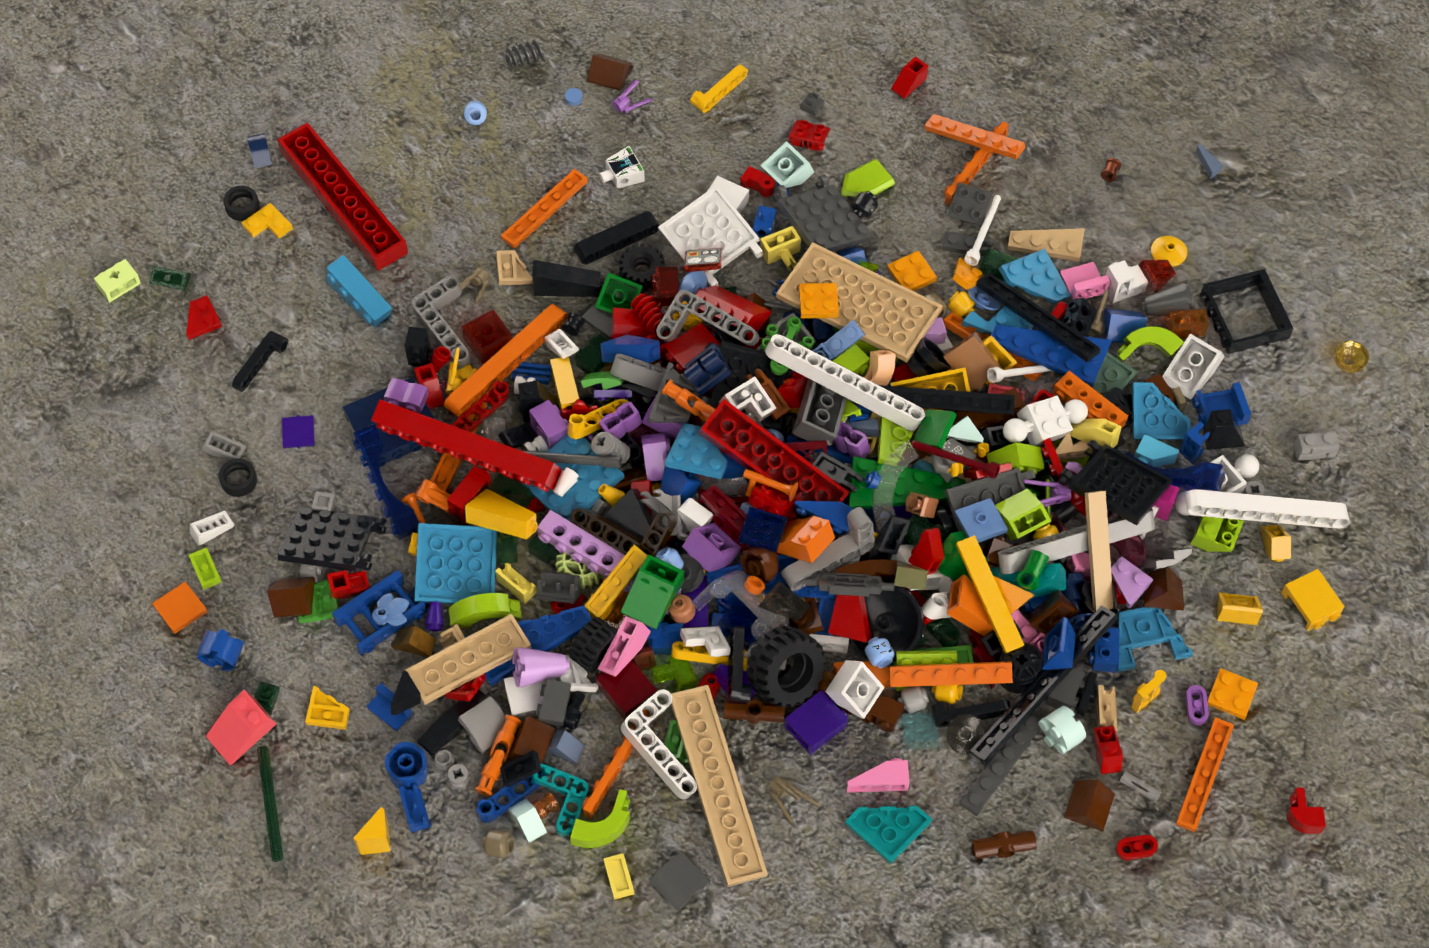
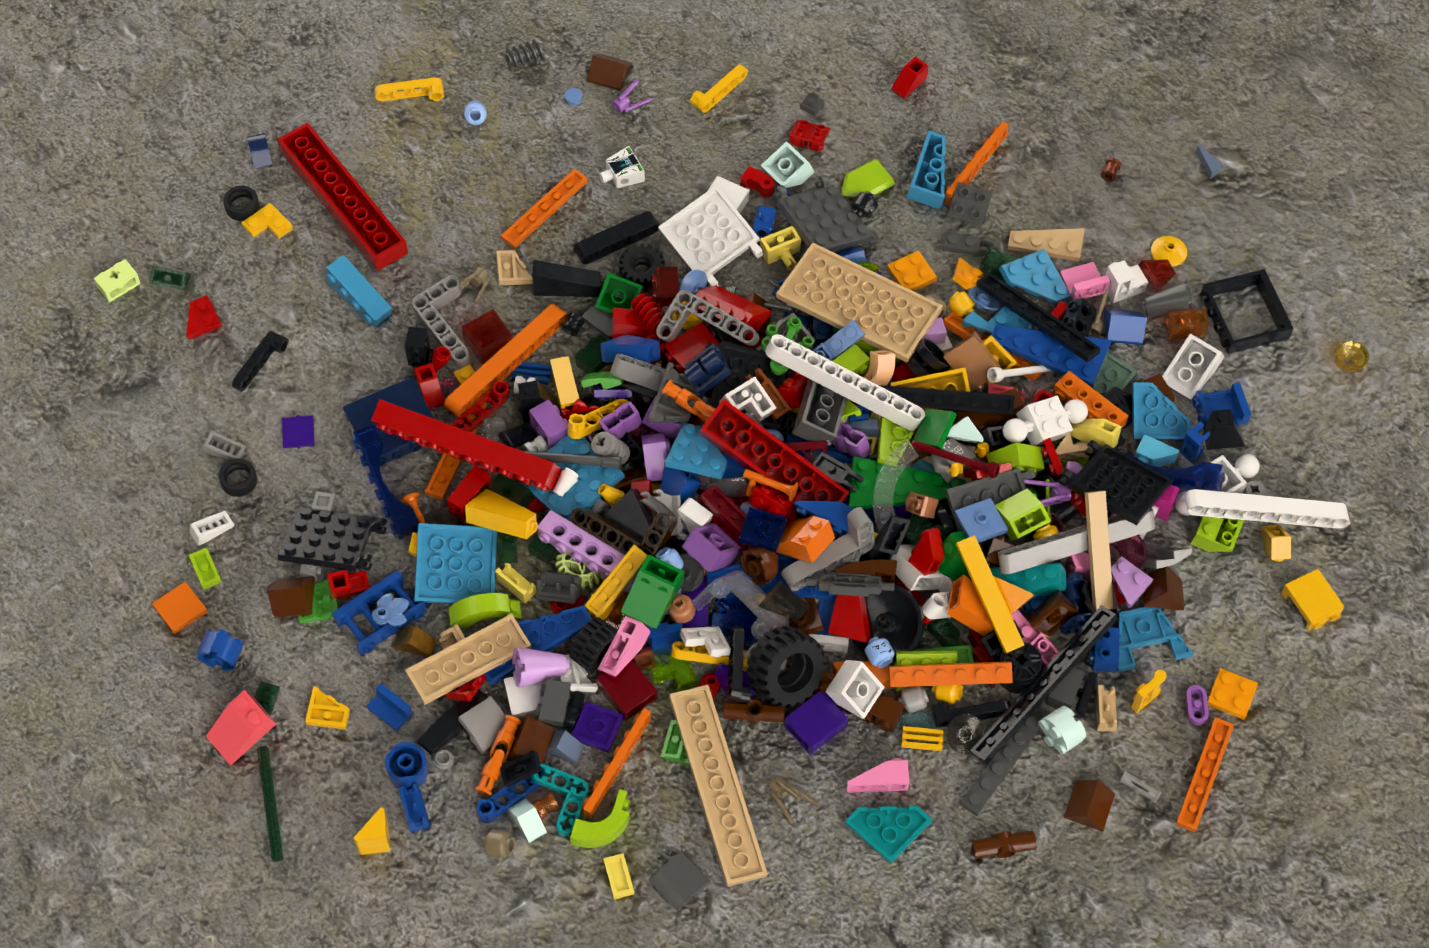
medium lavender brick [384,378,429,413] -> none
black slope [391,670,421,715] -> none
orange piece [414,479,451,512] -> none
dark purple cone [424,602,444,632] -> none
yellow plant [445,348,477,395] -> none
light grey wheel [448,764,469,789] -> none
white slope [544,329,579,359] -> none
white beam [621,689,697,799] -> none
tile [684,248,723,272] -> none
orange tile [744,576,765,595] -> none
light orange plate [799,283,839,318] -> none
blue plate [864,470,881,489] -> none
olive slope [894,561,928,590] -> none
orange plate [924,114,1026,160] -> none
white piece [964,195,1001,266] -> none
green piece [1017,549,1049,591] -> none
blue slope [1041,617,1076,670] -> none
red slope [1093,726,1123,774] -> none
lime arch [1116,326,1184,362] -> none
red plate [1116,835,1158,860] -> none
dark tan tile [1172,387,1187,412] -> none
yellow slope [1217,592,1263,625] -> none
red brick [1286,787,1326,834] -> none
light grey brick [1294,431,1340,461] -> none
none -> yellow beam [374,78,444,101]
none -> dark purple plate [571,702,624,753]
none -> yellow tile [901,726,943,751]
none -> dark azure wedge [906,131,946,210]

